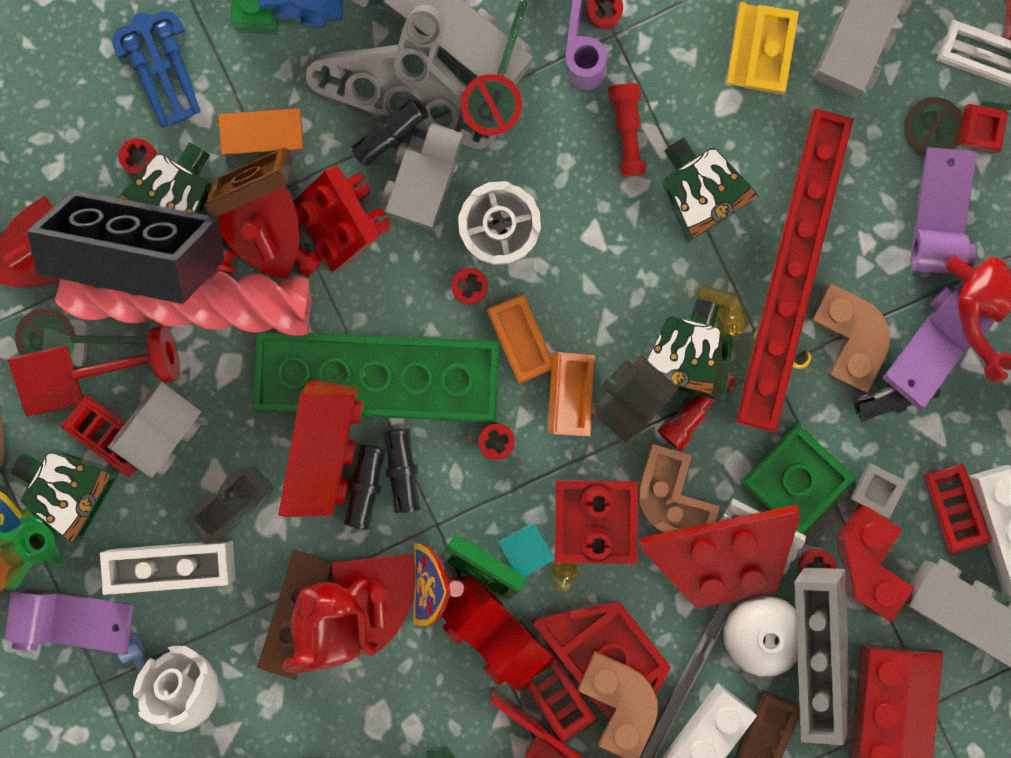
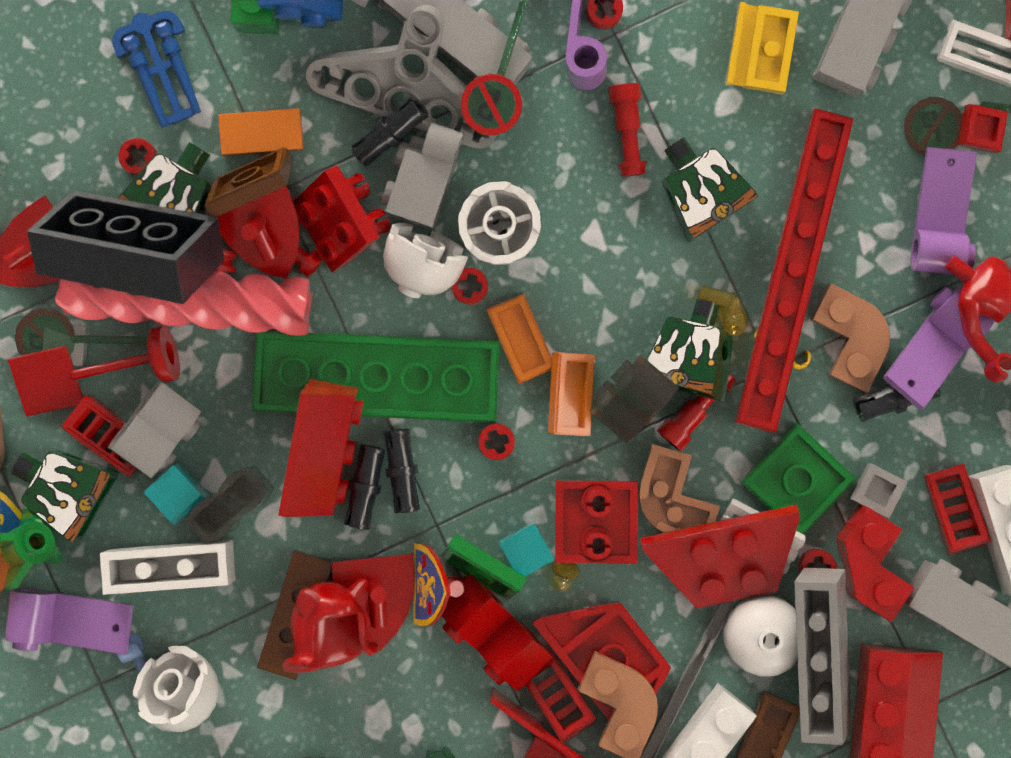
none -> teal piece [143,463,210,525]
none -> white cylinder [383,223,468,298]

